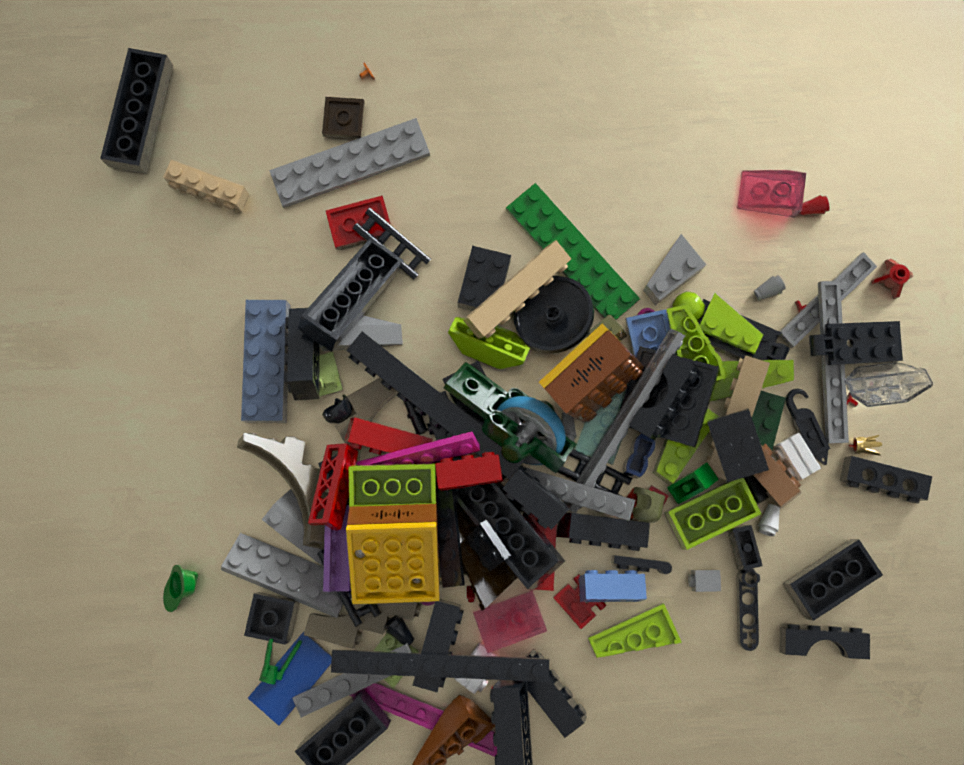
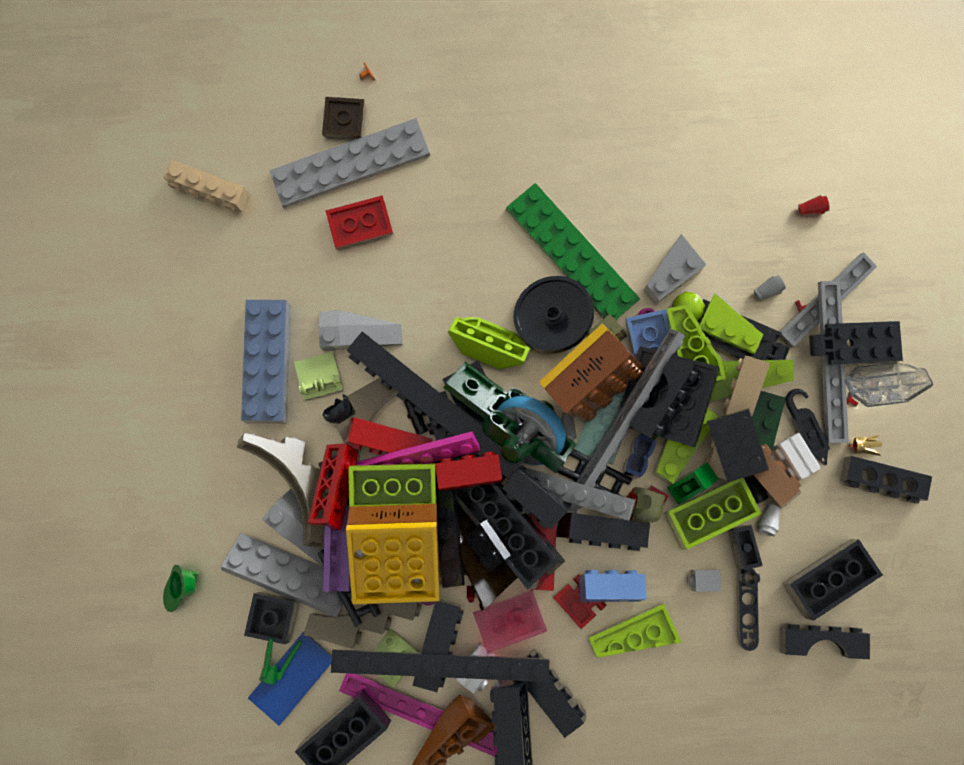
black brick [100,48,173,174] -> none
black brick [284,308,320,401] -> none
light grey plate [292,643,412,717] -> none
black brick [297,238,404,352] -> none
black bar [352,207,431,280] -> none
black cone [384,615,415,645] -> none
black brick [457,245,511,311] -> none
tan brick [463,241,571,339] -> none
black plate [611,555,672,574] -> none
clear pink slope [737,170,806,218] -> none
red brick [871,259,913,299] -> none

